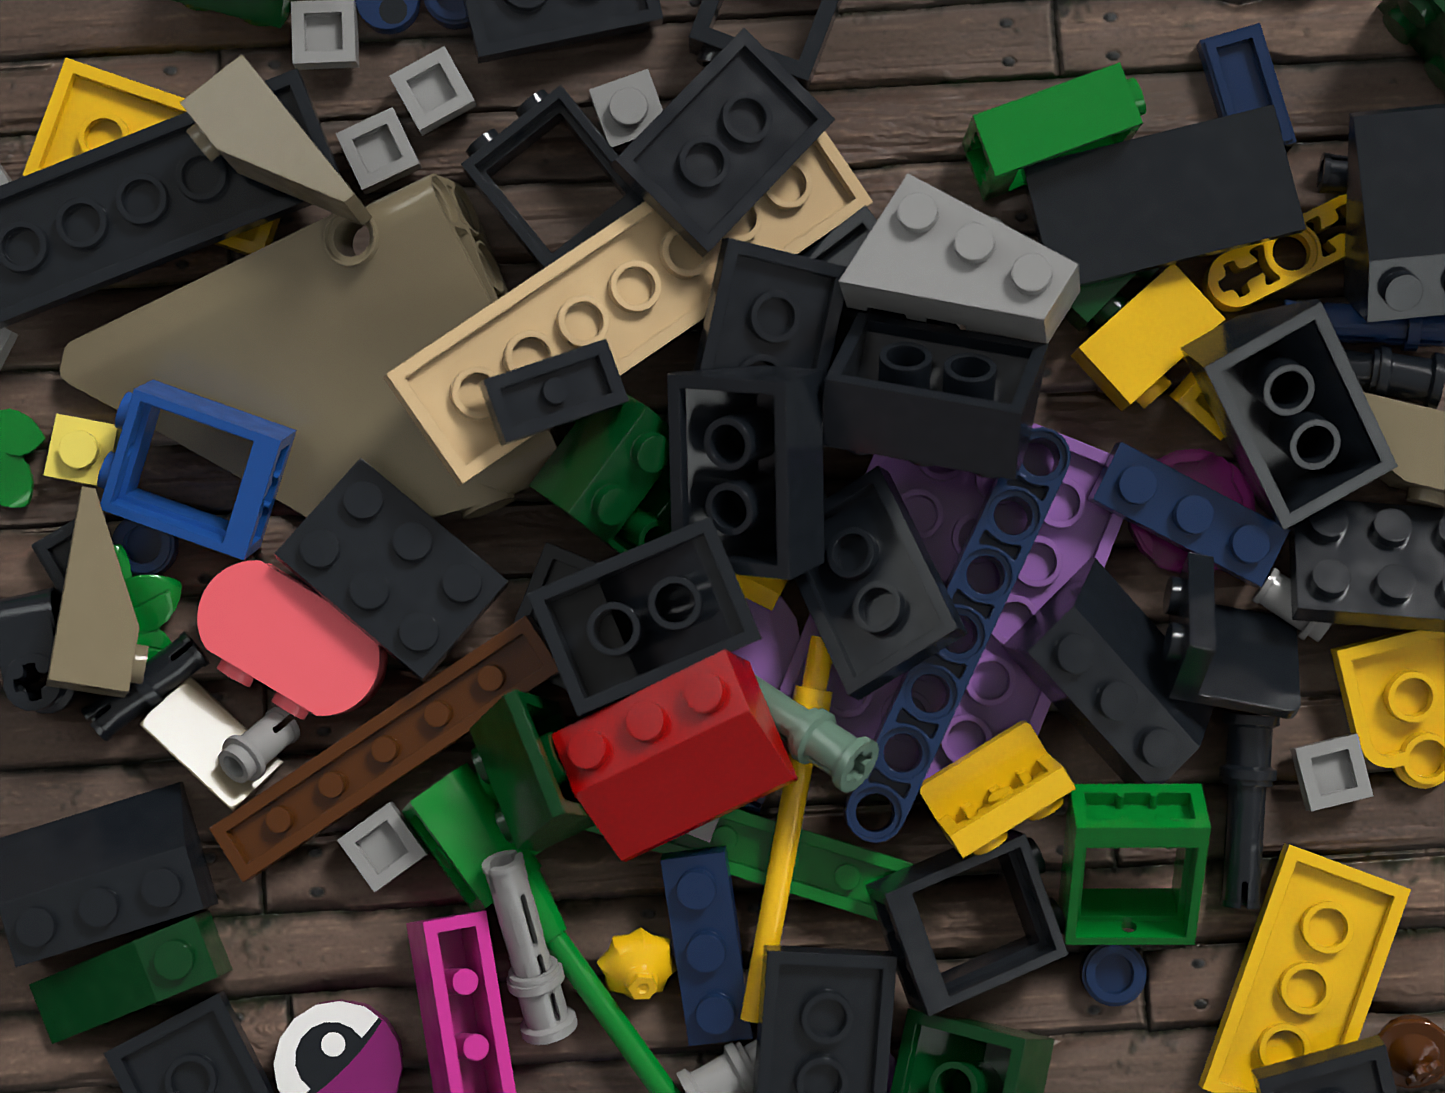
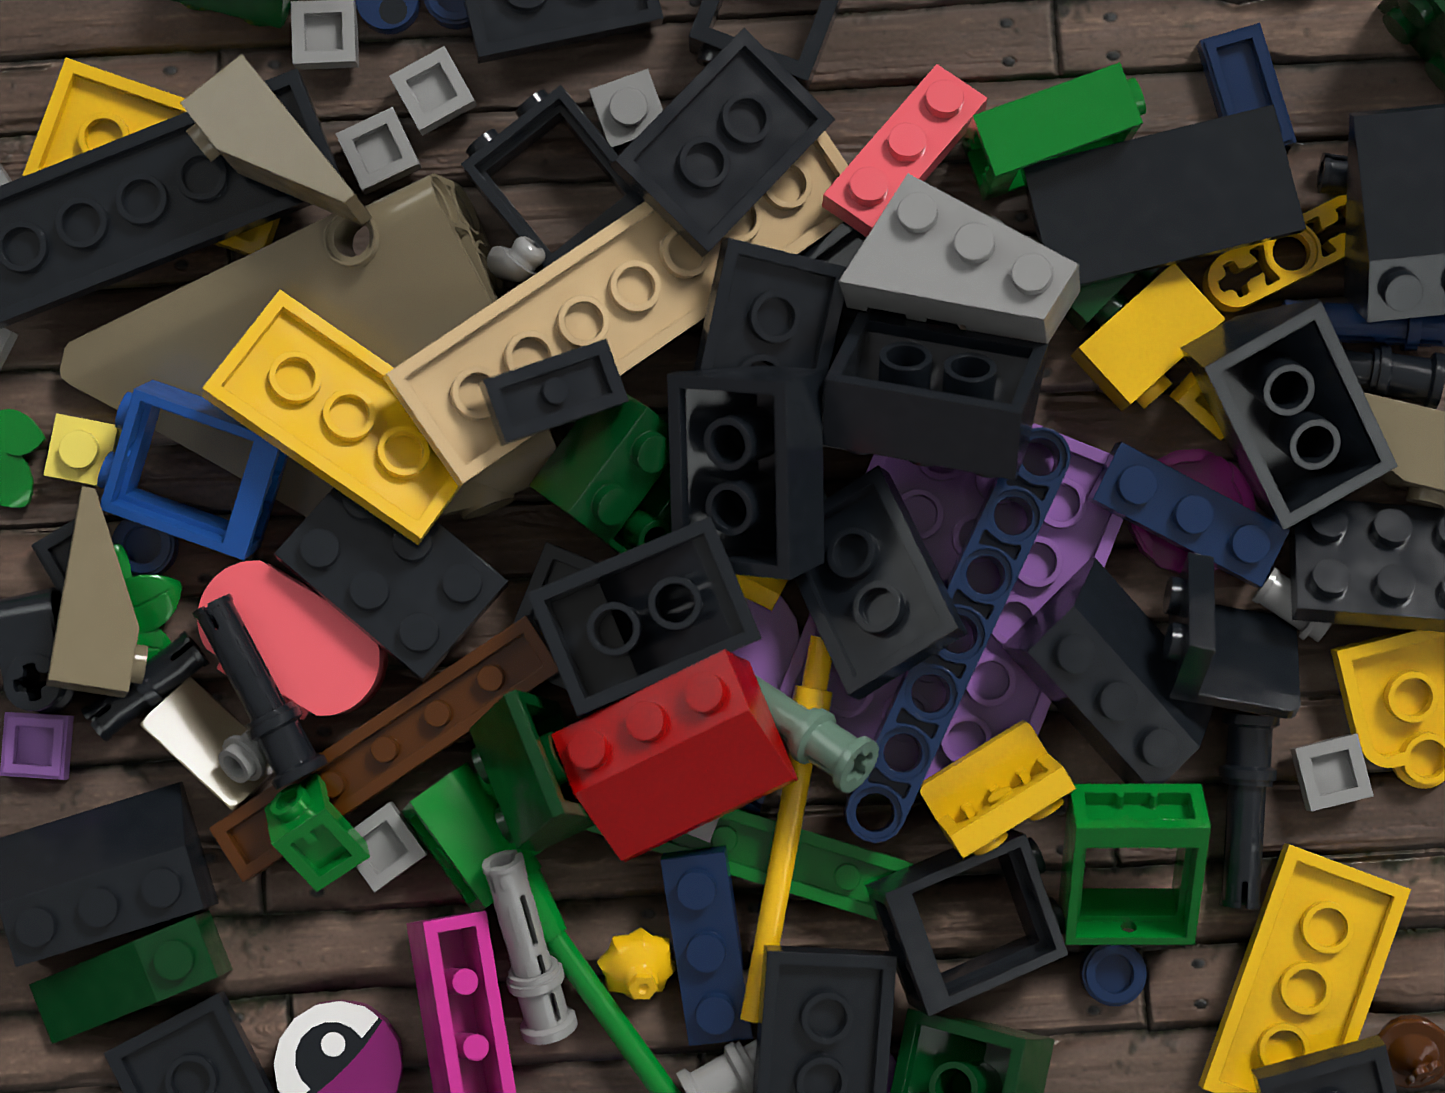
none -> medium lavender tile [0,712,74,780]
none -> black pin [192,594,328,790]
none -> yellow plate [202,290,464,545]
none -> green bracket [265,773,370,892]
none -> light grey arm [487,236,545,283]
none -> coral plate [822,64,988,237]

